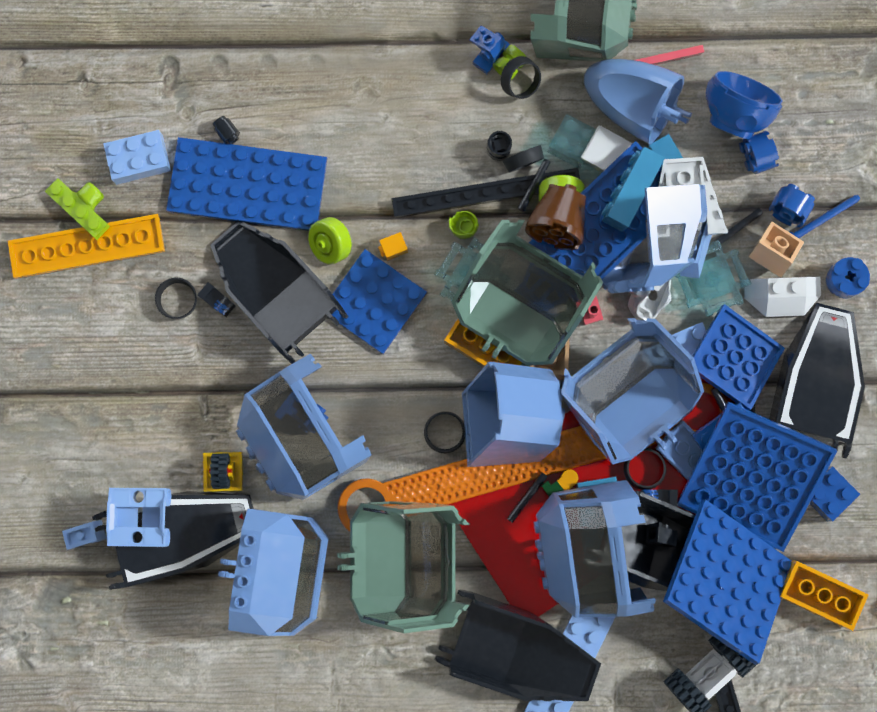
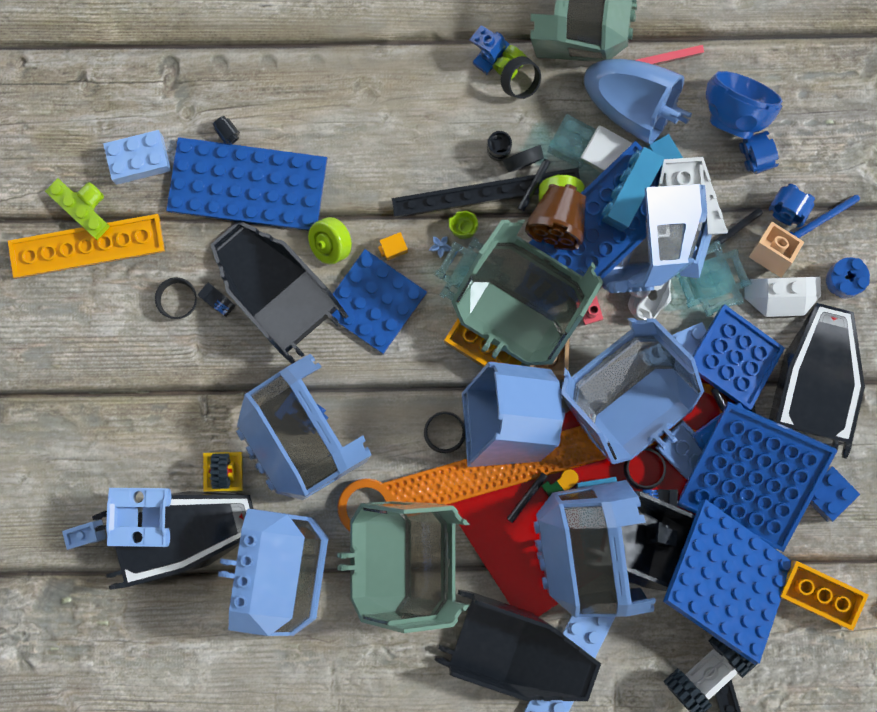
none -> light blue plant [429,236,452,258]

